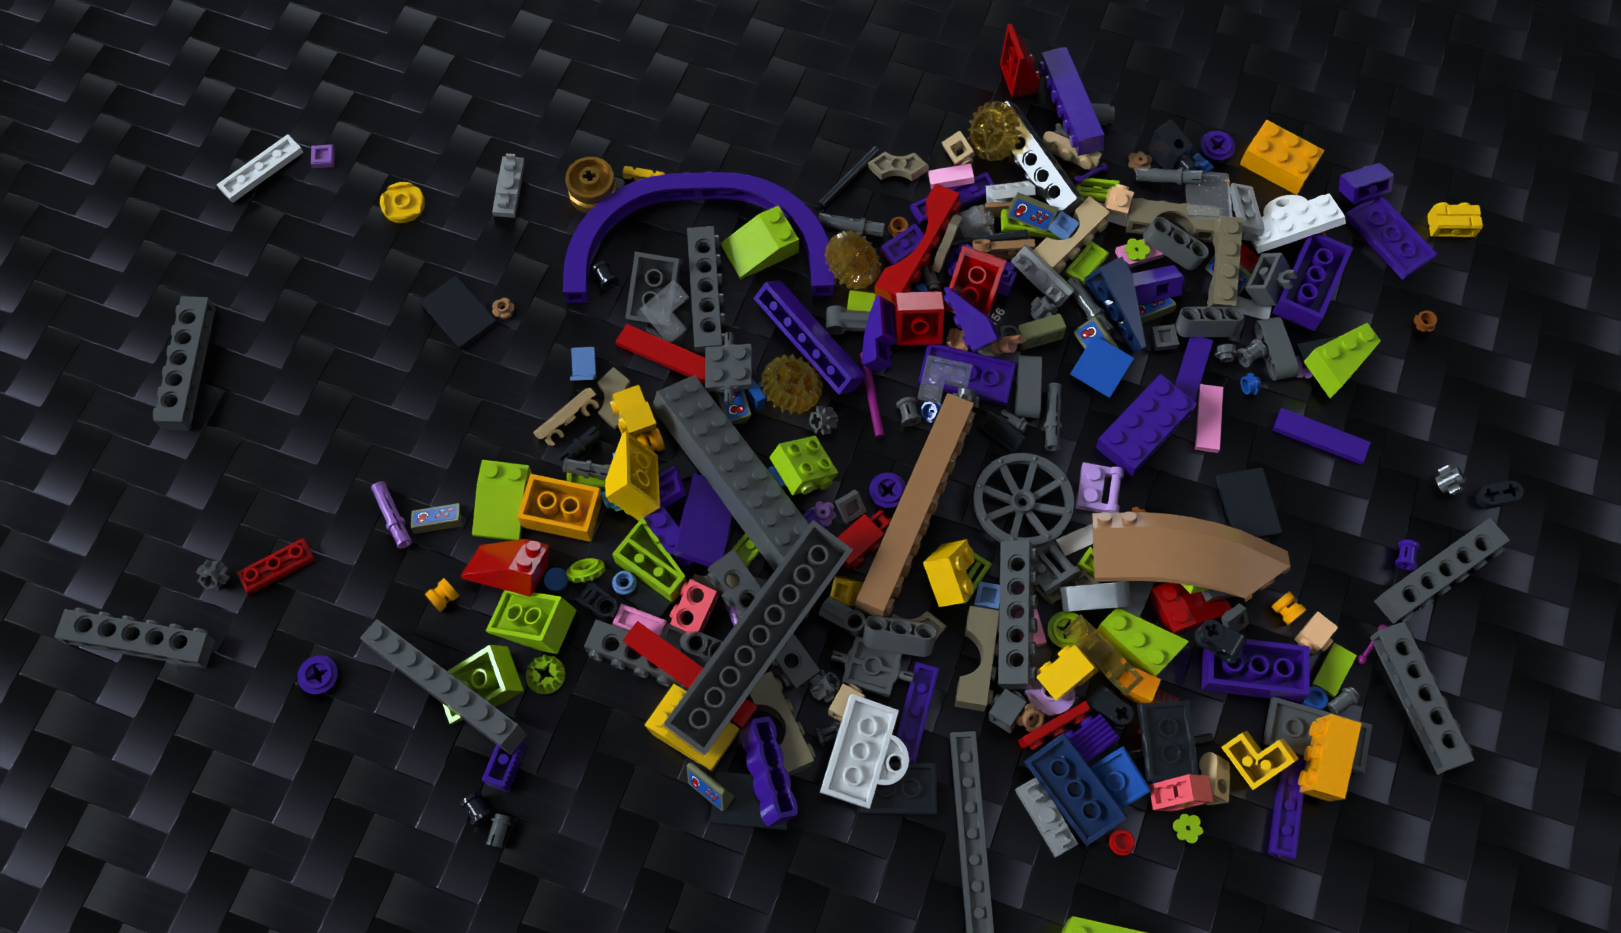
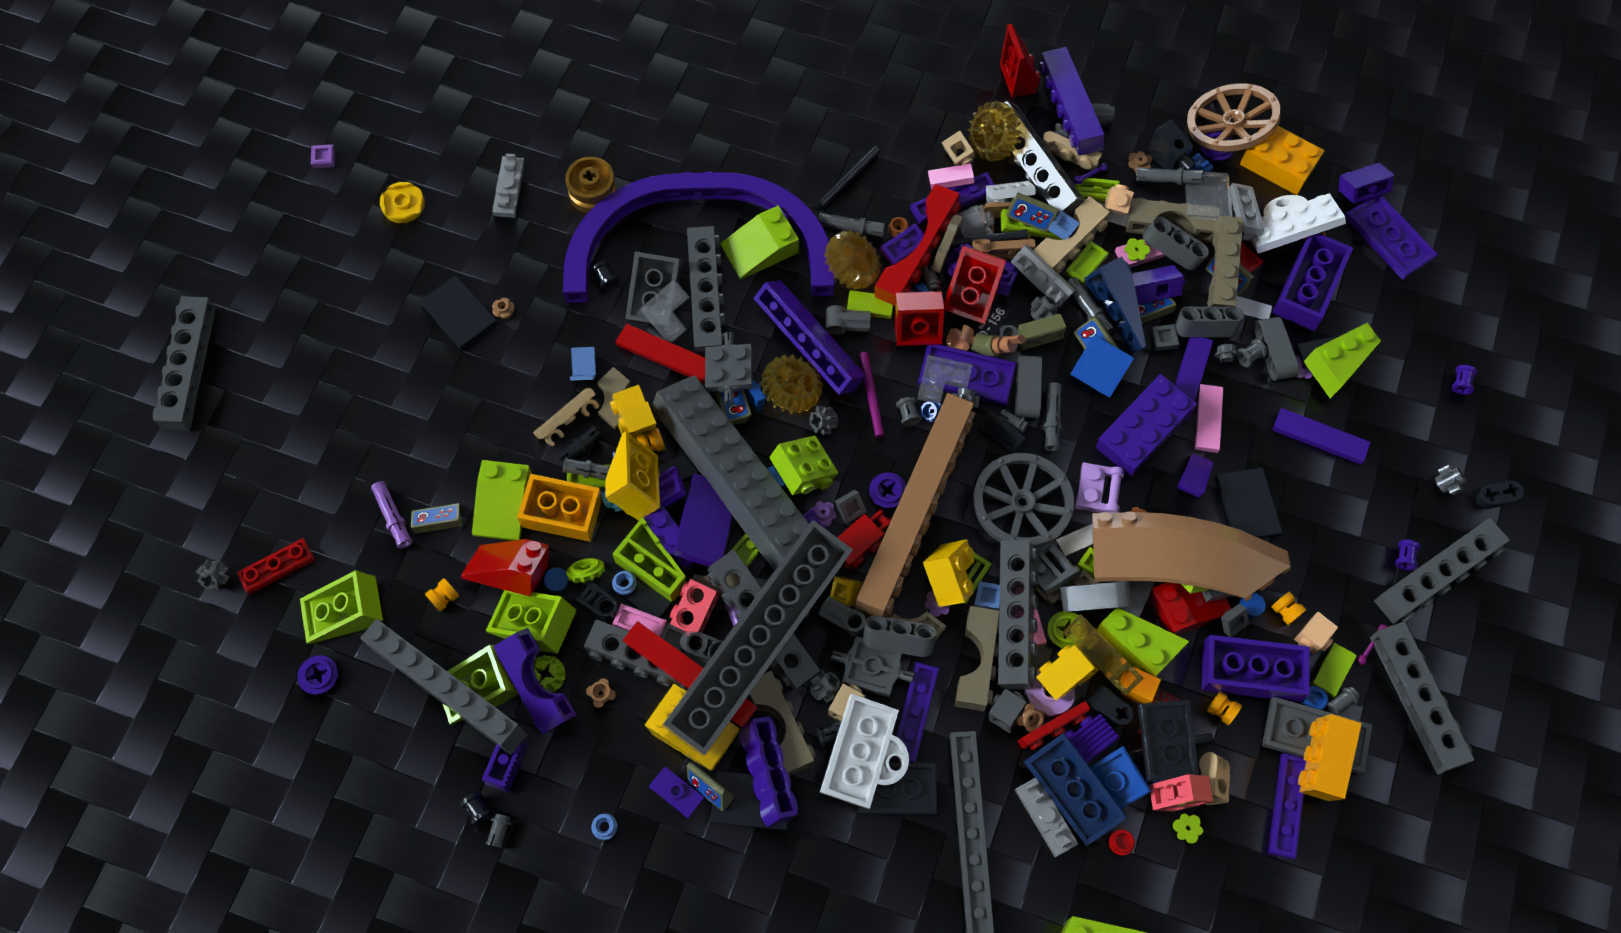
dark grey brick [54,608,215,668] -> none
white plate [217,134,303,203] -> none
yellow axle [622,166,665,181] -> none
dark purple slope [862,295,897,372] -> none
dark tan tile [868,152,929,181] -> none
dark purple slope [944,287,1002,352] -> none
black piece [1194,620,1247,664] -> none
yellow brick [1221,731,1299,790] -> none
blue plate [1241,373,1261,395] -> none
dark grey brick [1245,253,1298,305] -> none
dark orange plate [1414,311,1437,332] -> none
yellow brick [1427,202,1483,237] -> none
none -> lime slope [300,570,383,644]
none -> dark purple arch [493,628,576,734]
none -> medium nougat plate [586,679,616,708]
none -> medium blue plate [591,814,617,840]
none -> dark purple plate [649,767,705,819]
none -> medium lavender plant [925,591,952,617]
none -> dark purple piece [1177,454,1213,498]
none -> medium nougat wheel [1187,84,1281,152]
none -> light orange wheel [1207,691,1242,725]
none -> blue tile [1239,593,1266,618]
none -> dark purple bush [1452,365,1478,395]

